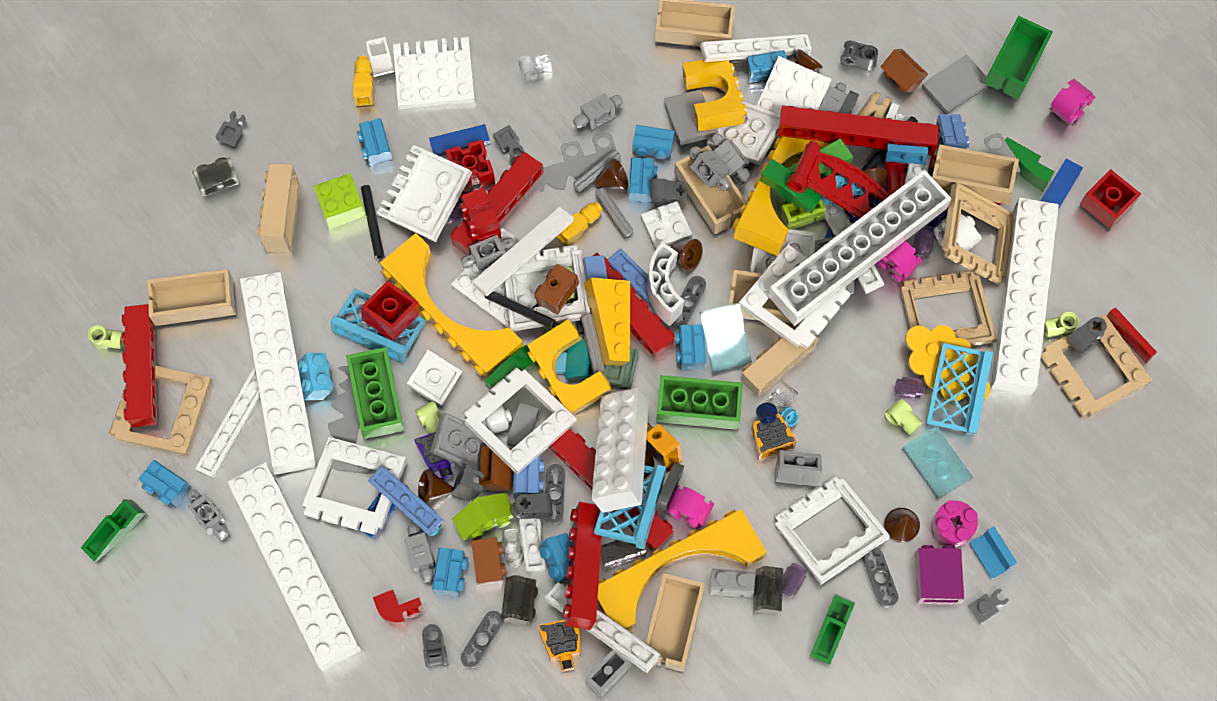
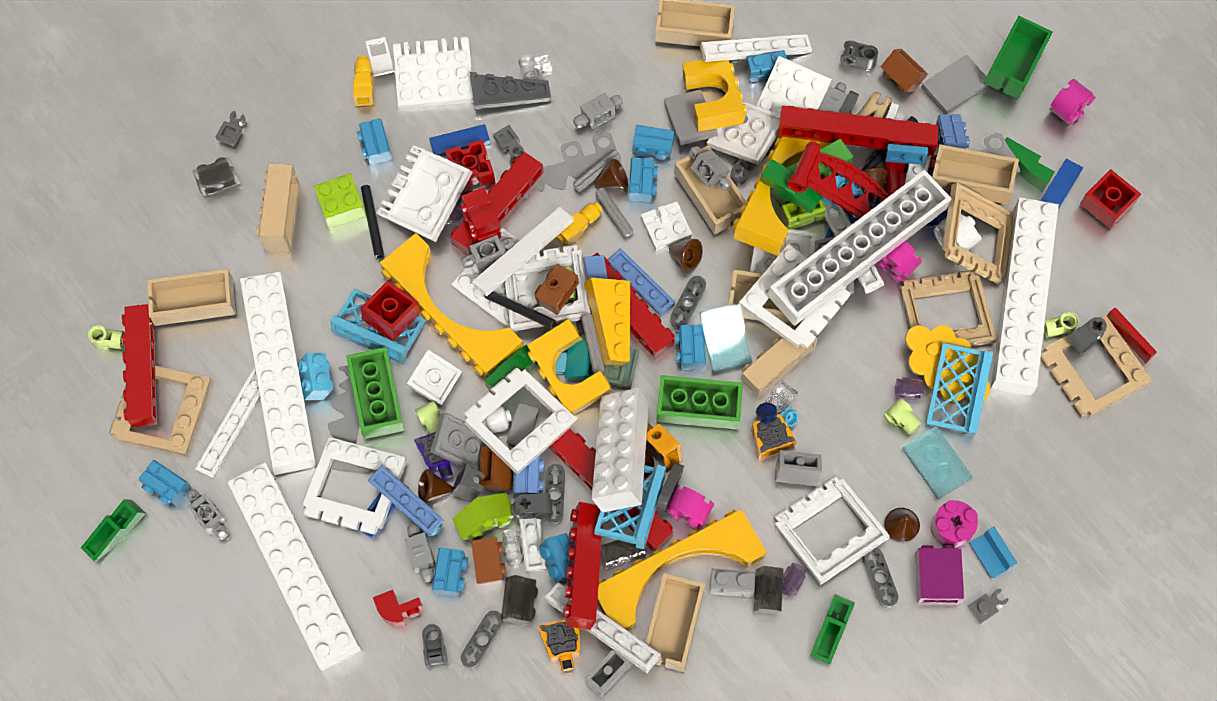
white brick [647,242,685,326] -> none
dark grey piece [650,179,687,203] -> none
light grey piece [711,133,751,182] -> none
reddish brown hat [795,49,823,72] -> none
clear purple brick [912,230,934,261] -> none
none -> dark grey wing [470,72,551,109]

